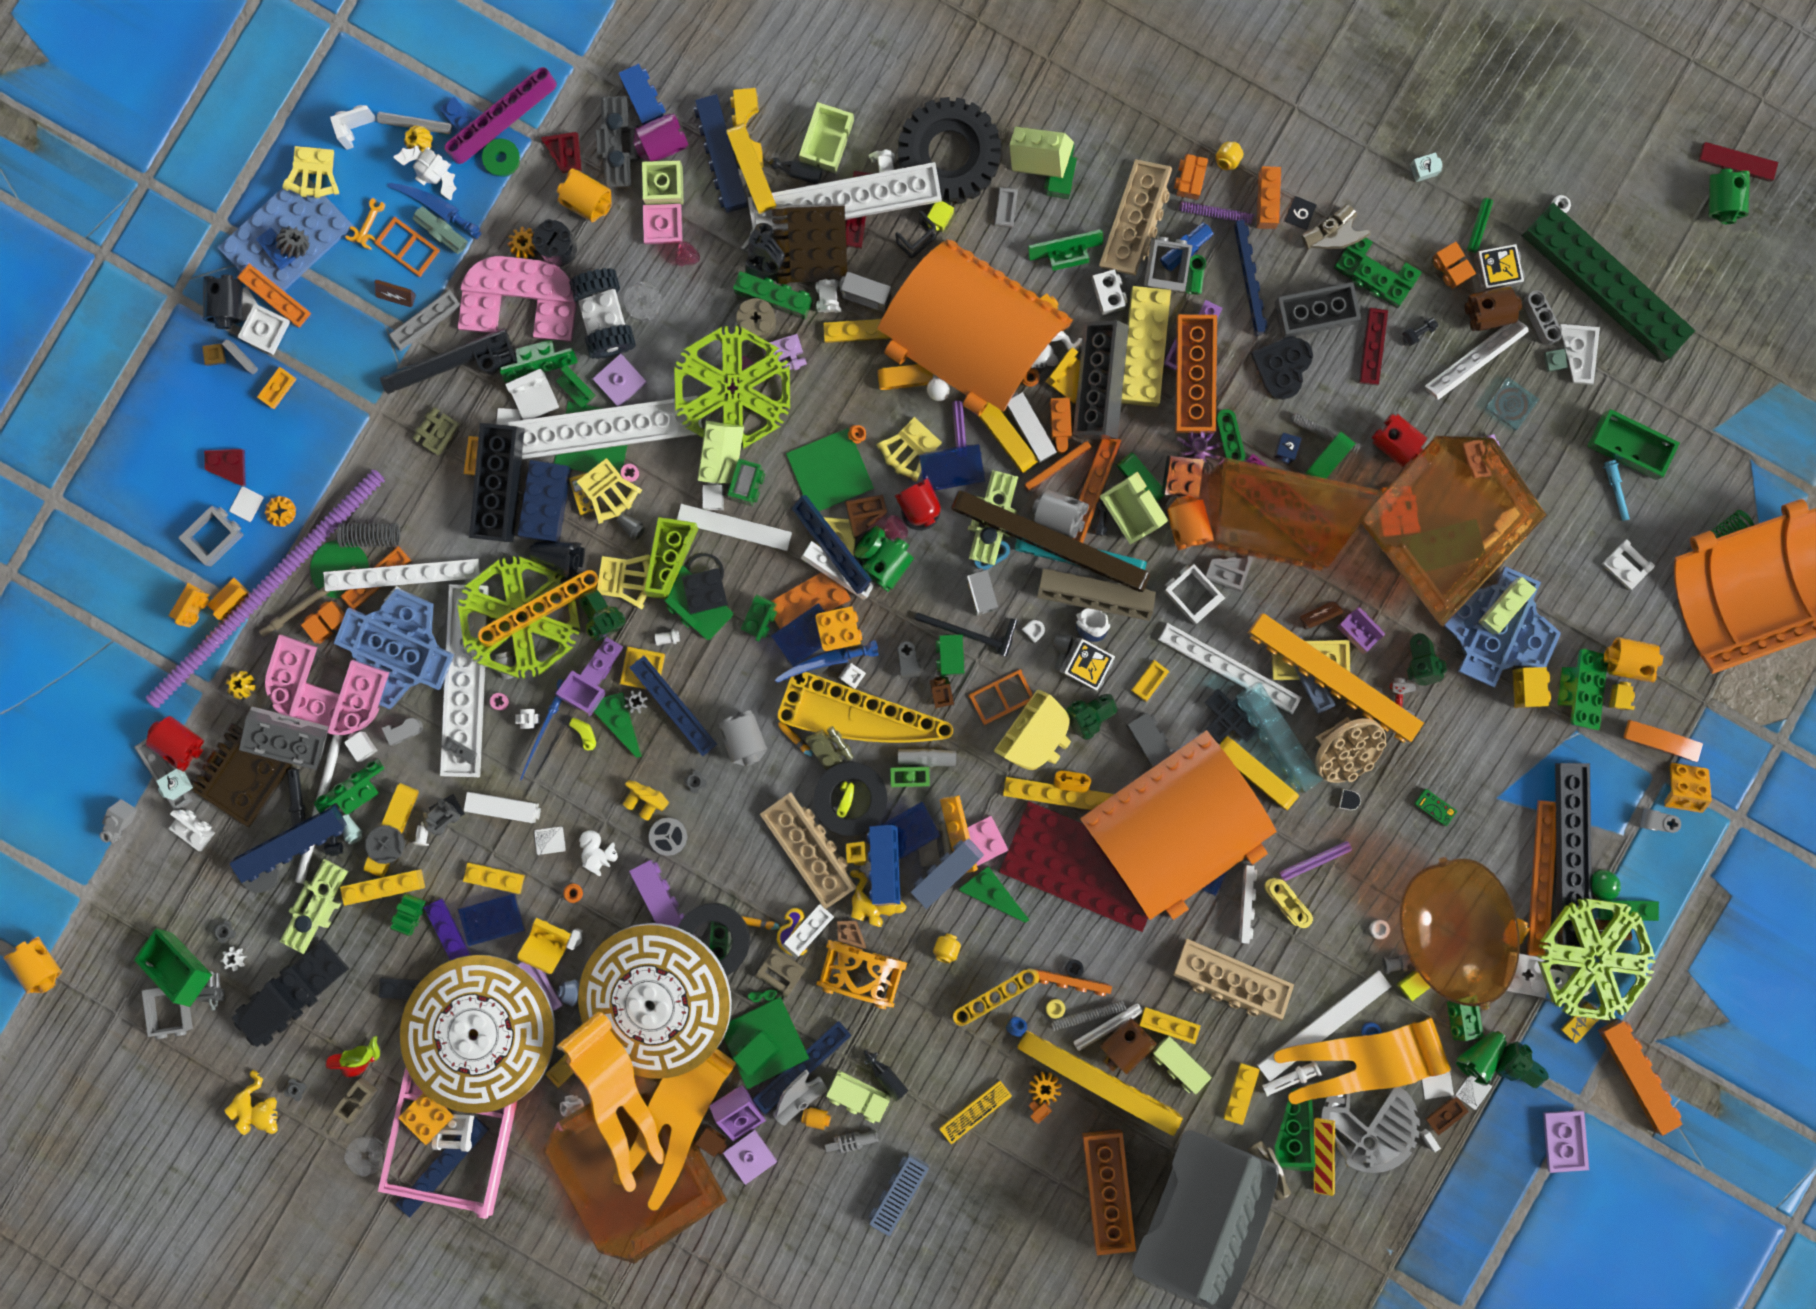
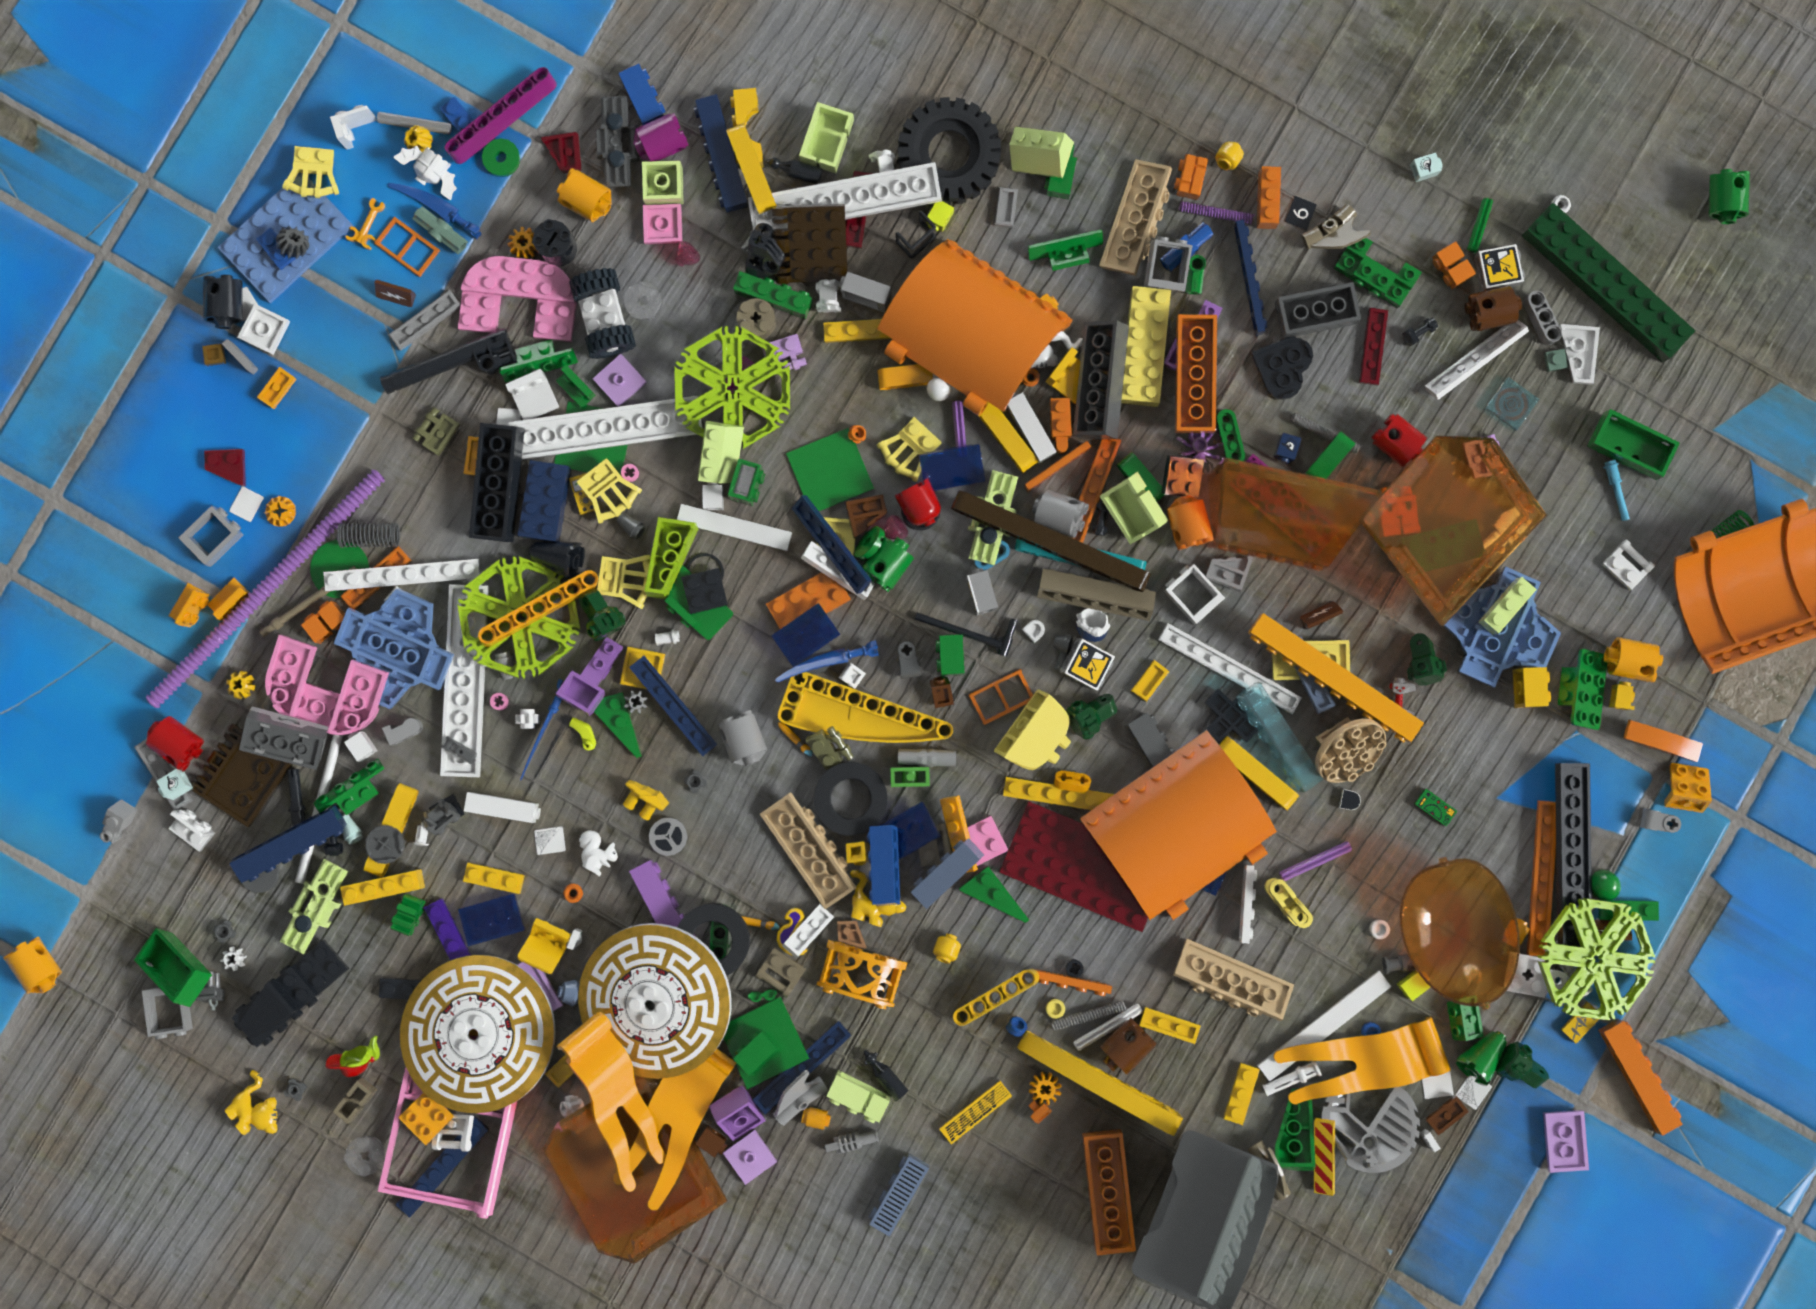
orange tile [237,263,312,328] -> none
green bracket [741,594,778,642] -> none
light orange bracket [815,606,862,651] -> none
neon yellow arm [837,781,854,817] -> none
white brick [1091,269,1127,316] -> none
yellowish green brick [1152,1035,1212,1094] -> none
medium lavender bracket [1337,607,1385,655] -> none
dark red tile [1698,142,1779,182] -> none

